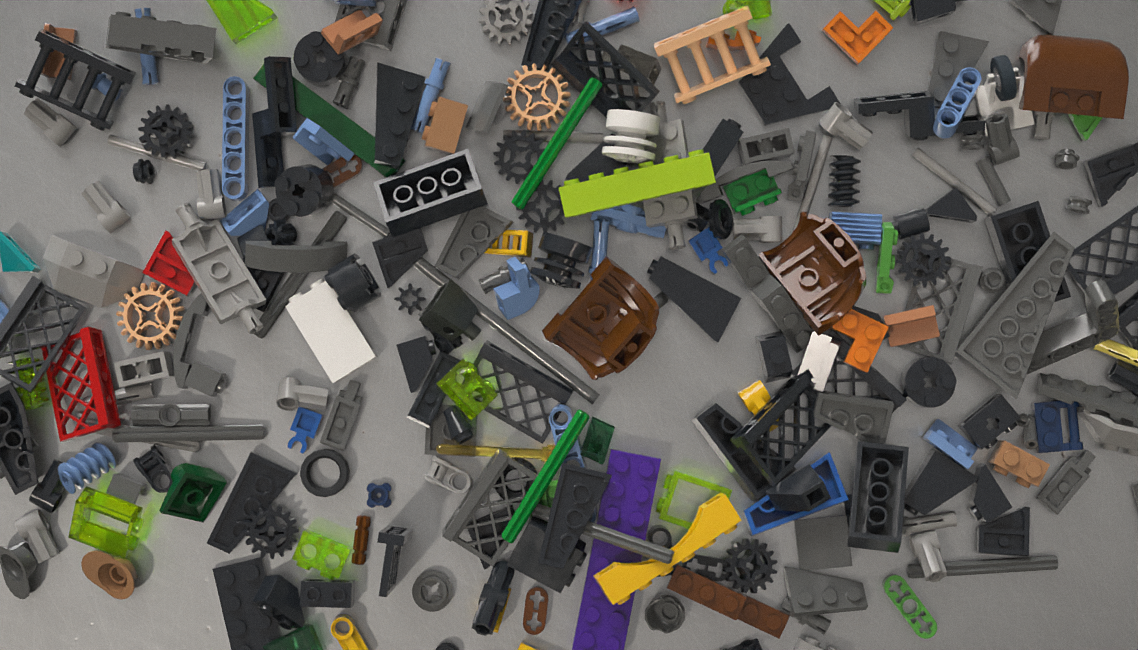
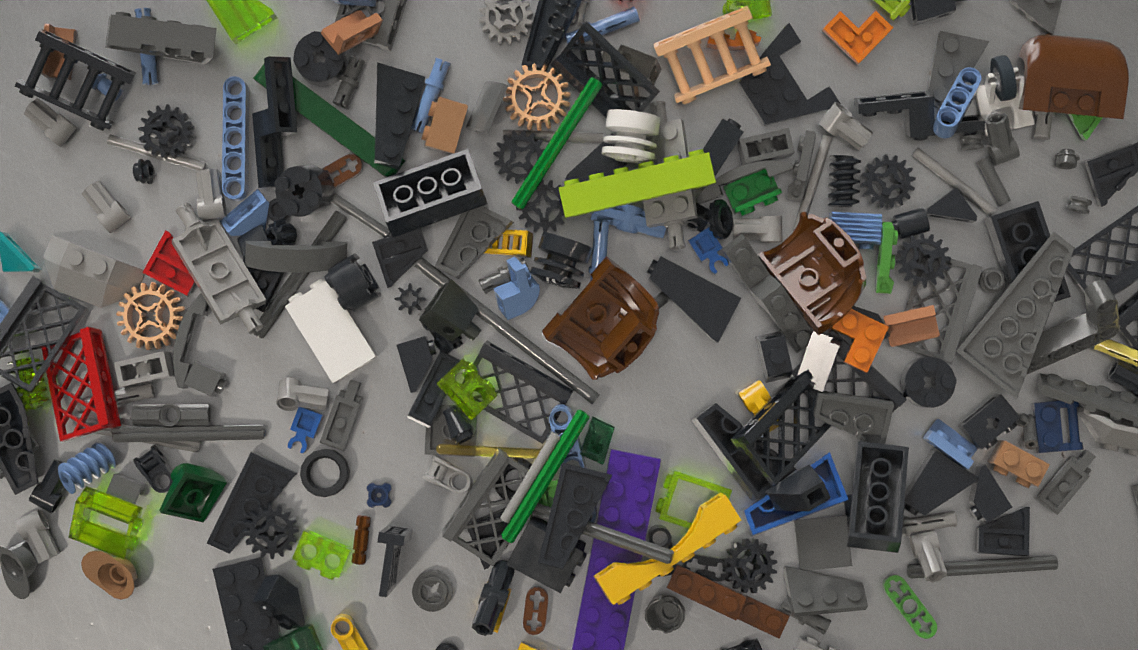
medium blue bracket [293,118,354,165] -> none
black brick [300,578,355,608] -> none
none -> light grey bar [500,431,561,523]
none -> black gear [860,154,916,210]

